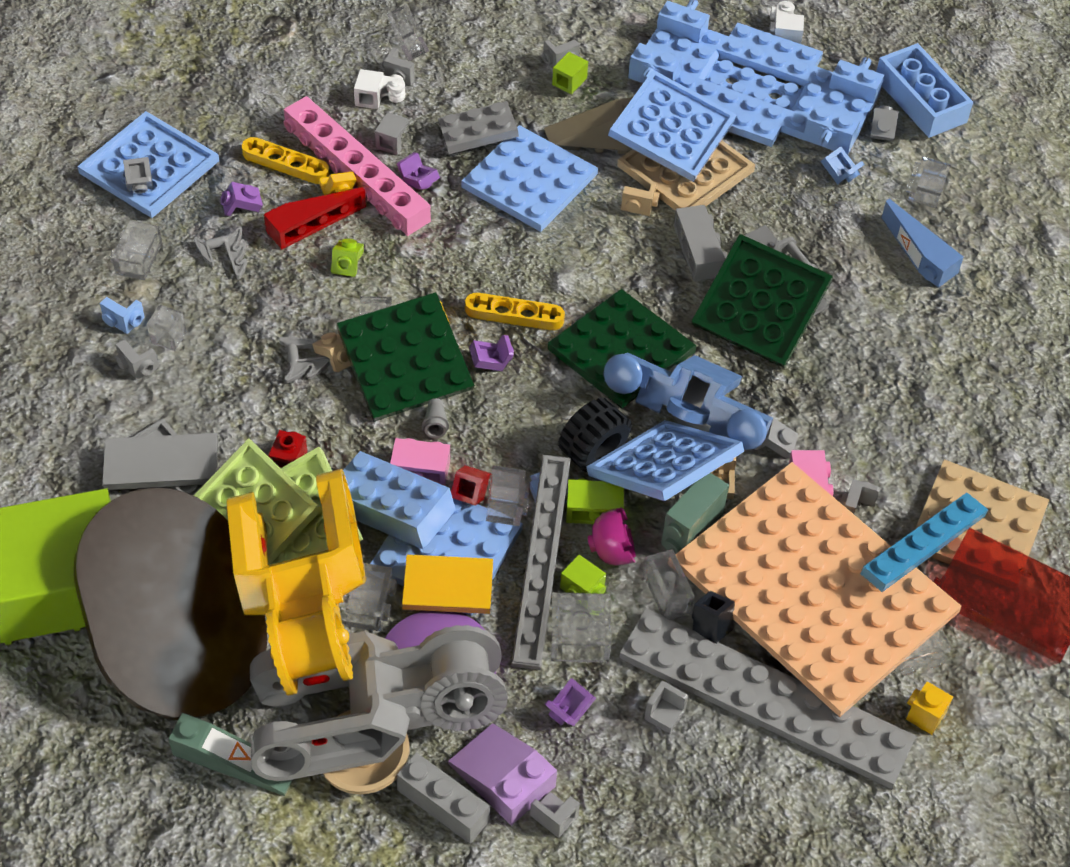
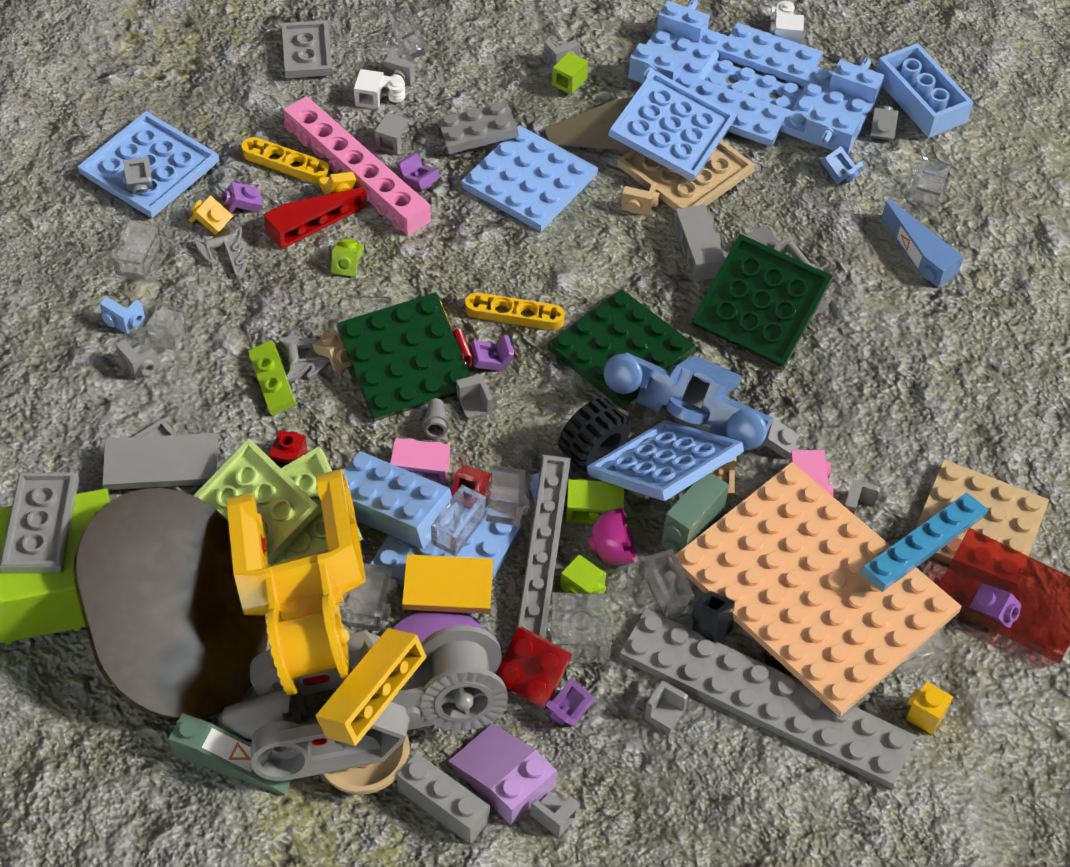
none -> light grey tile [0,472,79,573]
none -> yellow bracket [188,195,233,236]
none -> light grey cone [218,688,307,742]
none -> lime plate [248,340,297,416]
none -> light grey plate [282,20,333,78]
none -> yellow brick [315,628,426,746]
none -> clear brick [431,485,486,557]
none -> red piece [452,326,473,368]
none -> light grey panel [456,374,493,420]
none -> red plate [496,626,573,708]
none -> medium lavender bracket [969,583,1021,629]

